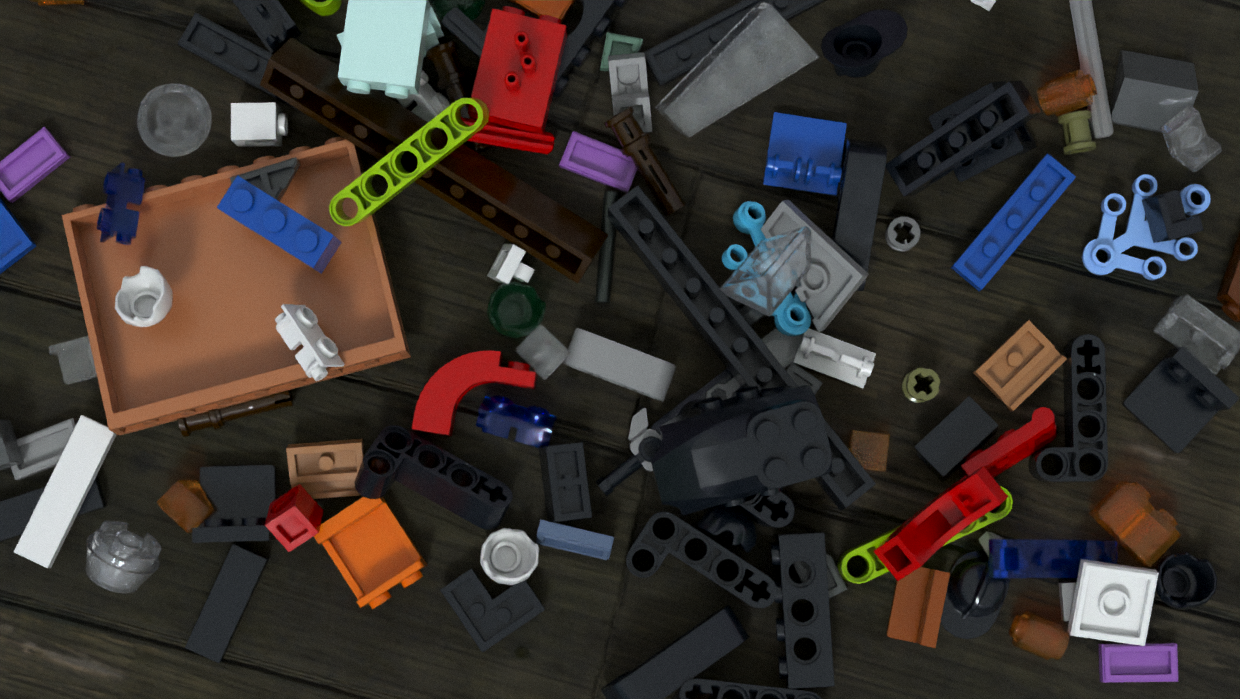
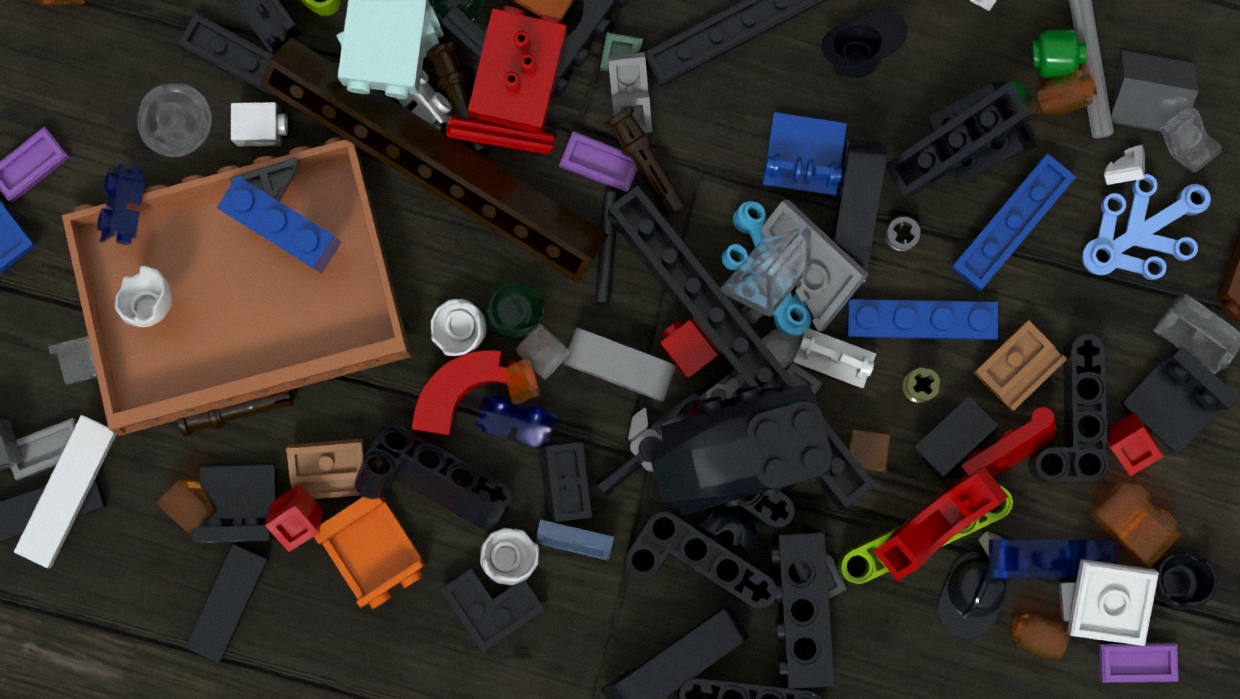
clear cone [85,521,162,594] -> none
white hinge [275,304,345,381] -> none
lime beam [329,97,489,226] -> none
white tile [487,243,535,285] -> none
clear wedge [655,2,820,137] -> none
dark orange panel [886,567,950,648] -> none
olive bush [1057,110,1096,155] -> none
black panel [1142,190,1204,243] -> none
none -> white hair [430,299,487,356]
none -> clear orange slope [503,359,541,405]
none -> red brick [660,320,718,381]
none -> blue plate [847,299,998,340]
none -> green head [1032,29,1087,78]
none -> white tile [1104,145,1145,185]
none -> red brick [1107,412,1164,477]

